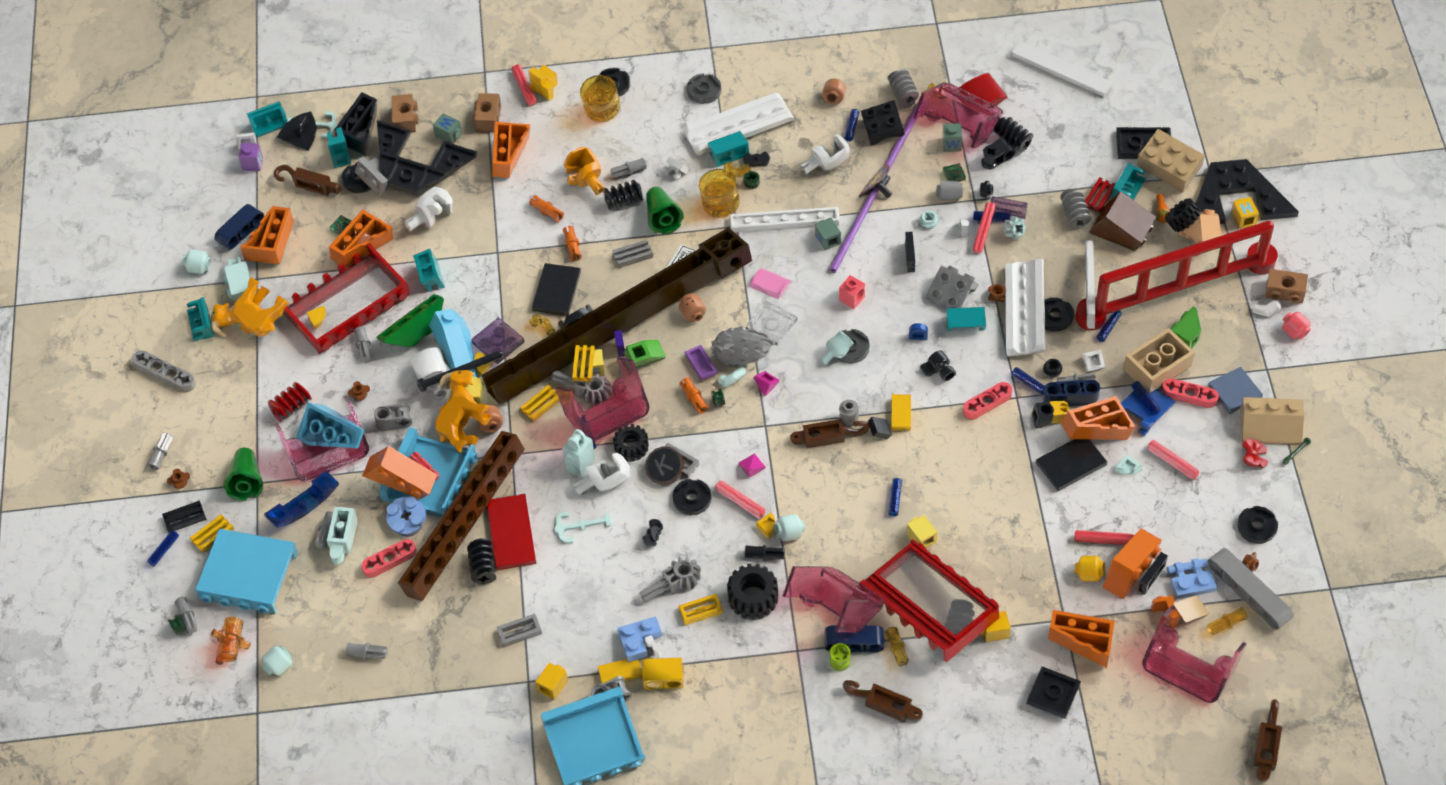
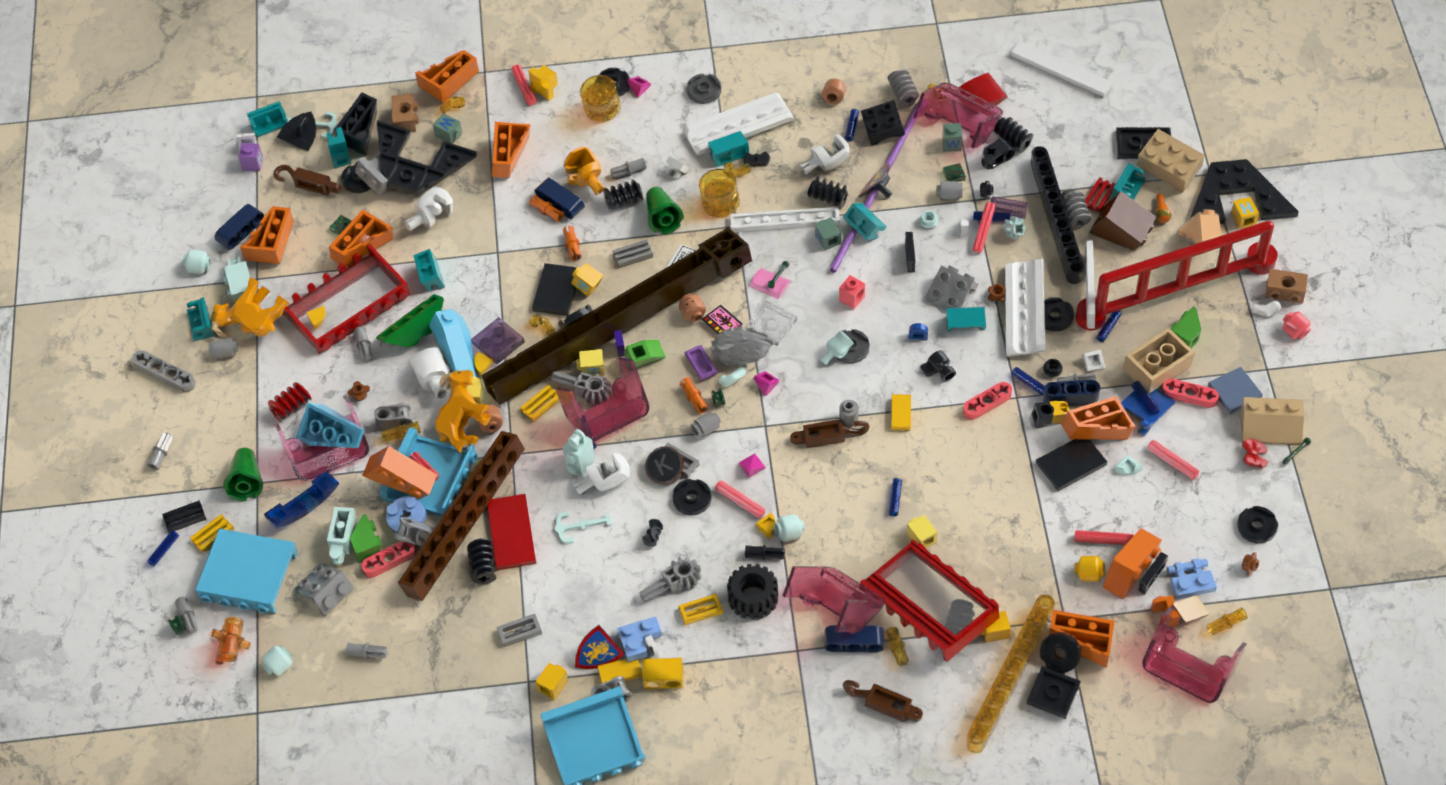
dark orange plate [167,469,190,489] -> none
light grey axle [315,511,333,549] -> none
black bar [417,351,503,392] -> none
medium nougat brick [472,93,501,132] -> none
yellow tile [572,345,595,382] -> none
black tyre [613,424,649,461] -> none
dark green bush [744,171,760,189] -> none
lime wheel [830,643,850,671] -> none
black tile [868,417,892,439] -> none
black tyre [1165,198,1201,232] -> none
light grey beam [1207,548,1294,630] -> none
reddish brown piece [1253,699,1282,782] -> none
none -> light grey brick [209,338,238,359]
none -> light grey bracket [295,563,354,615]
none -> bright green slope [350,514,383,564]
none -> clear yellow axle [381,421,421,442]
none -> light grey piece [394,517,433,547]
none -> orange wedge [415,50,479,103]
none -> clear yellow arm [439,96,466,113]
none -> dark blue beam [534,178,585,219]
none -> yellow brick [571,263,603,297]
none -> shield [575,625,625,669]
none -> dark pink slope [627,76,651,97]
none -> light grey brick [691,411,721,438]
none -> piece [701,304,743,334]
none -> hinge [767,261,789,288]
none -> black piece [808,176,848,208]
none -> teal hinge [843,203,887,241]
none -> clear yellow beam [966,594,1055,754]
none -> black beam [1031,146,1084,284]
none -> black tile [1040,632,1081,673]

